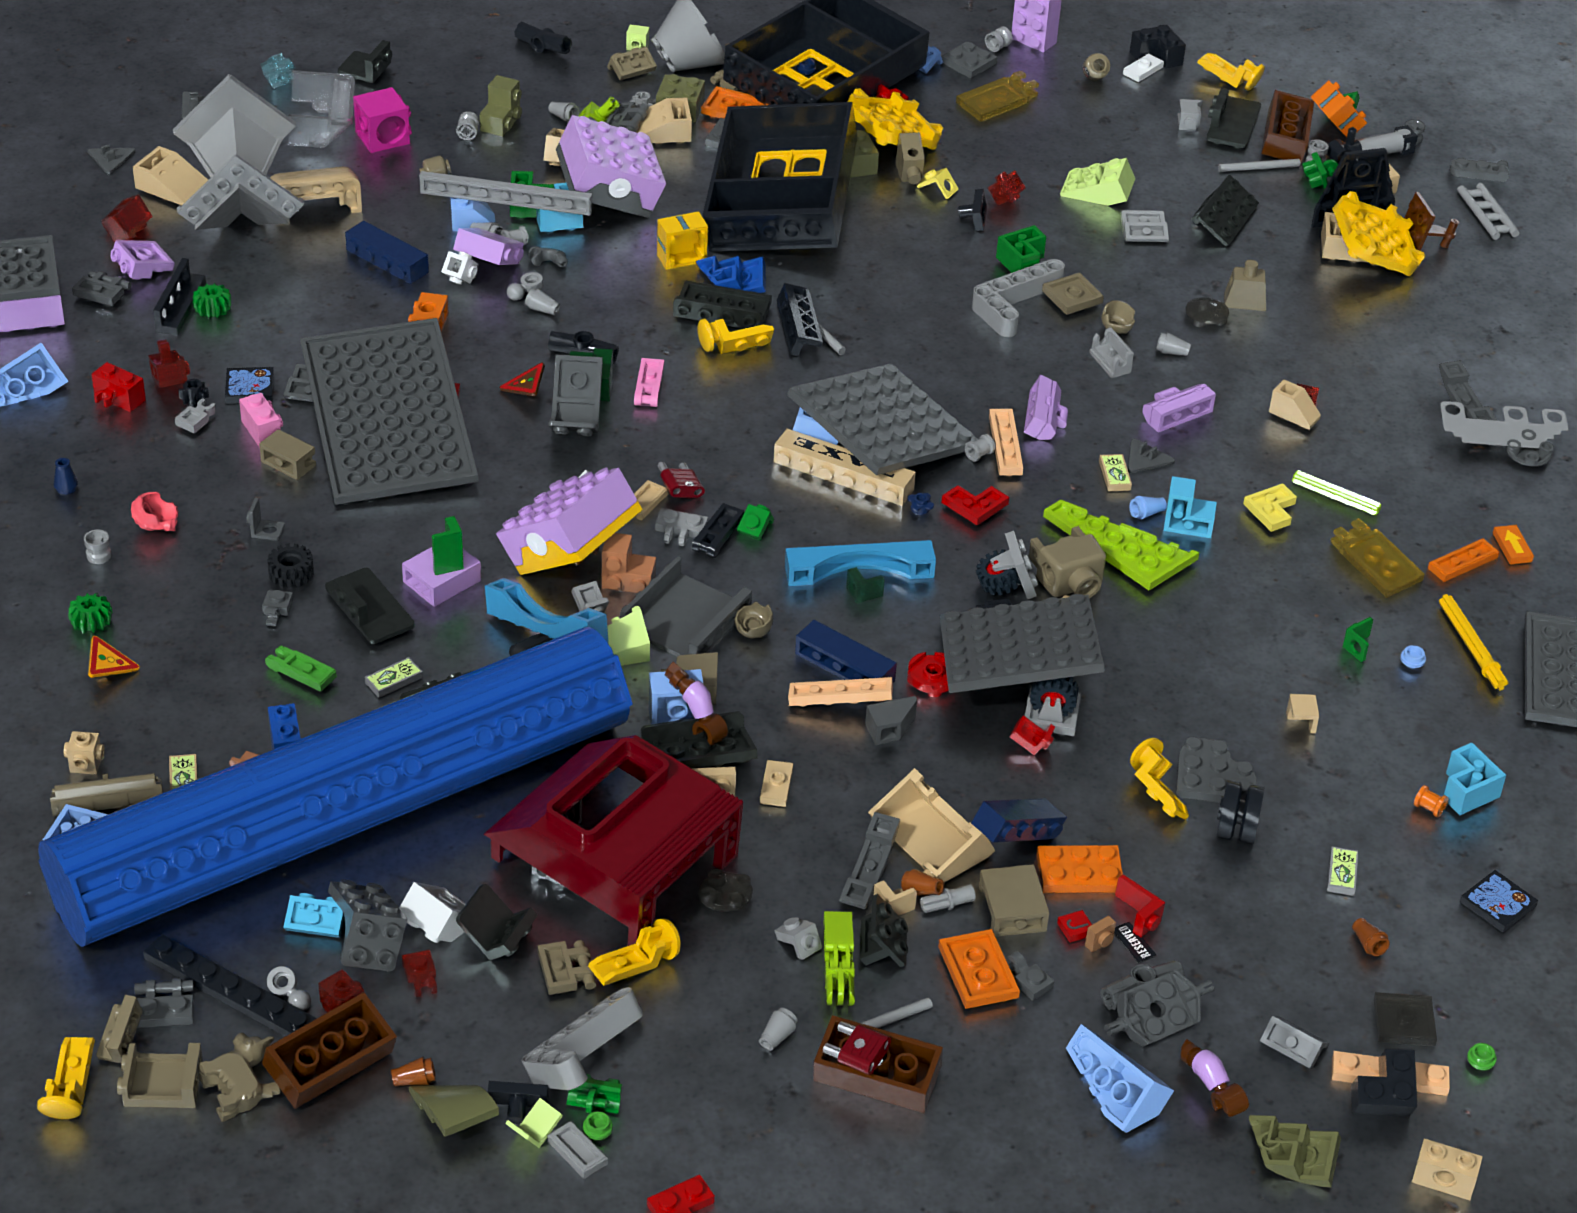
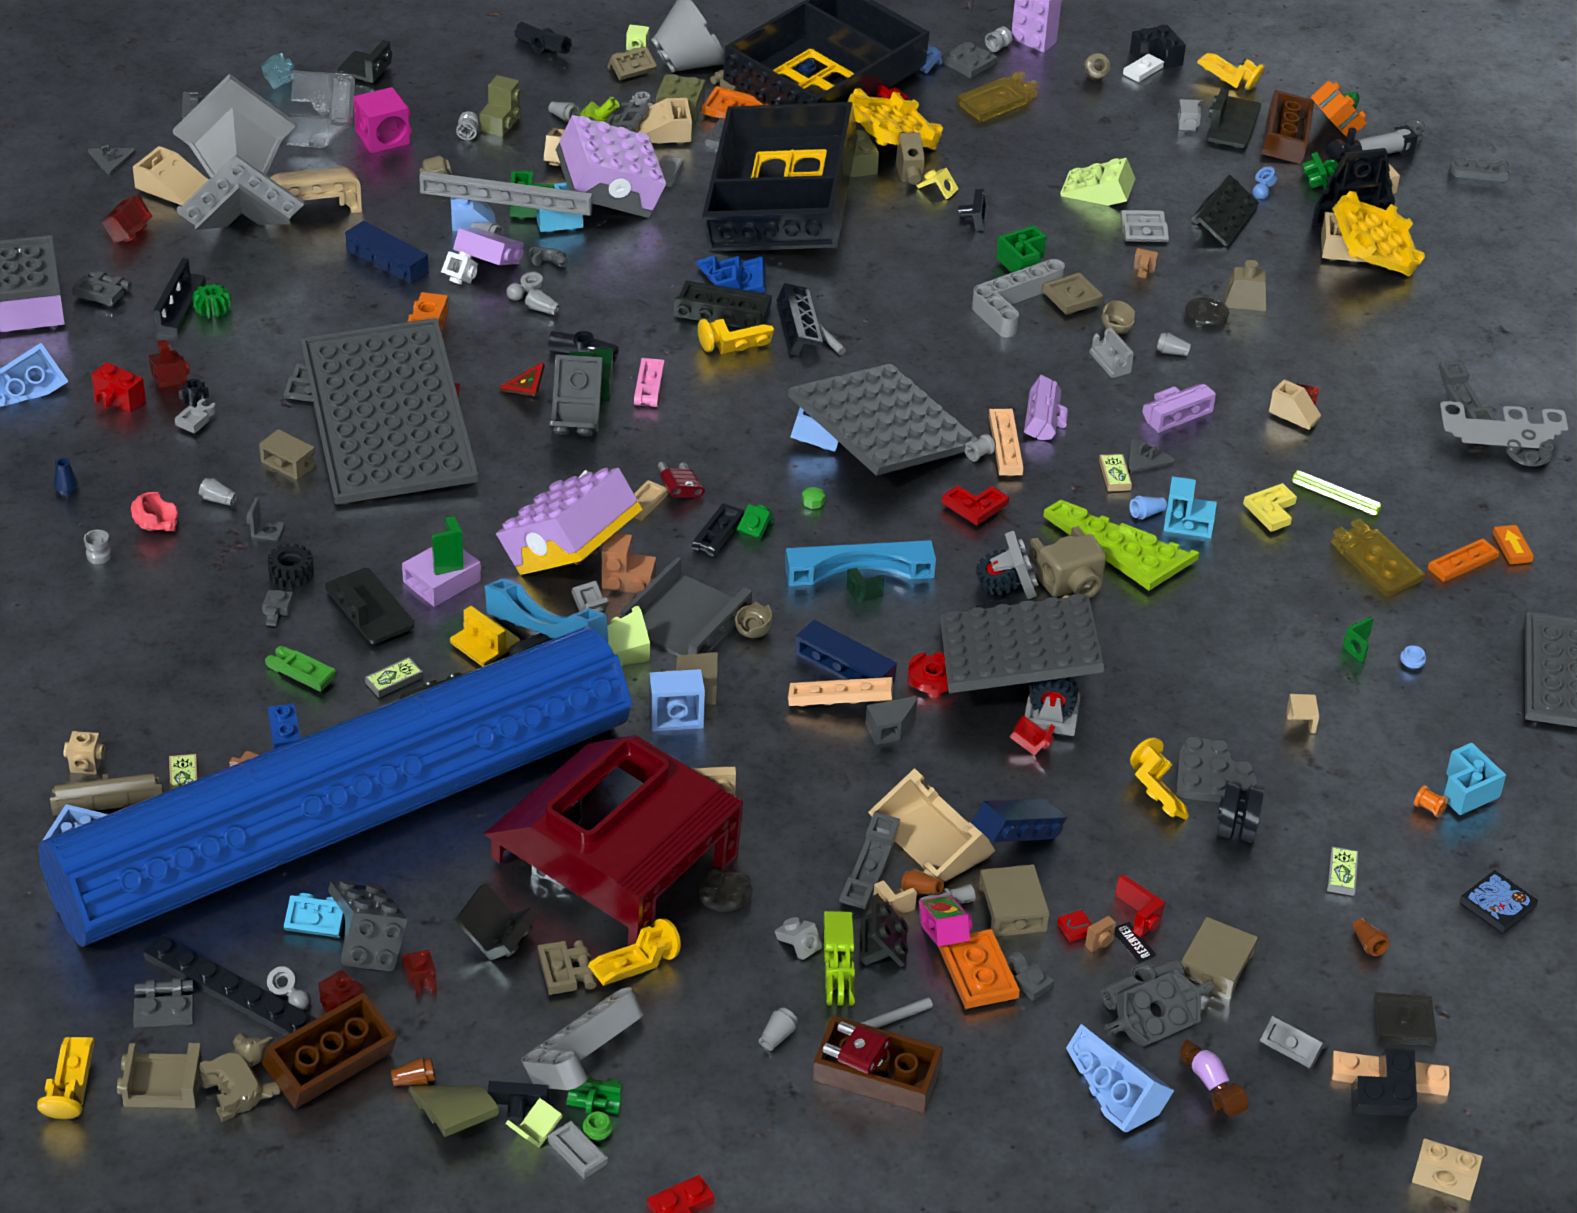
green gear [68,593,113,634] -> none
piece [88,636,140,678] -> none
dark tan bracket [96,995,143,1063] -> none
lavender plate [111,240,175,280] -> none
tile [225,367,274,403] -> none
bright pink brick [239,393,283,448] -> none
white slope [399,882,466,943] -> none
light grey bush [501,226,528,245] -> none
pearl dark grey bracket [641,711,758,769] -> none
light grey hinge [655,508,708,546] -> none
yellow container [657,211,708,270] -> none
reddish brown piece [665,661,728,746] -> none
tan plate [760,760,793,807] -> none
tan brick [774,428,916,506] -> none
dark blue plate [908,493,934,515] -> none
clear red brick [987,170,1026,206] -> none
orange plate [1037,845,1123,893] -> none
light grey bar [1218,159,1301,172] -> none
olive slope [1249,1115,1341,1187] -> none
light grey wheel [1305,139,1329,163] -> none
reddish brown plate [1404,192,1460,251] -> none
yellow axle [1439,594,1508,691] -> none
light grey bar [1457,183,1520,240] -> none
bright green plate [1467,1043,1497,1070] -> none
none -> light grey cone [199,478,237,506]
none -> yellow bracket [450,606,520,667]
none -> light grey tile [659,155,684,187]
none -> bright green tile [801,487,826,509]
none -> dark pink brick [919,895,973,946]
none -> medium nougat tile [1134,248,1158,278]
none -> dark tan panel [1181,917,1258,1000]
none -> medium blue plate [1252,166,1278,199]

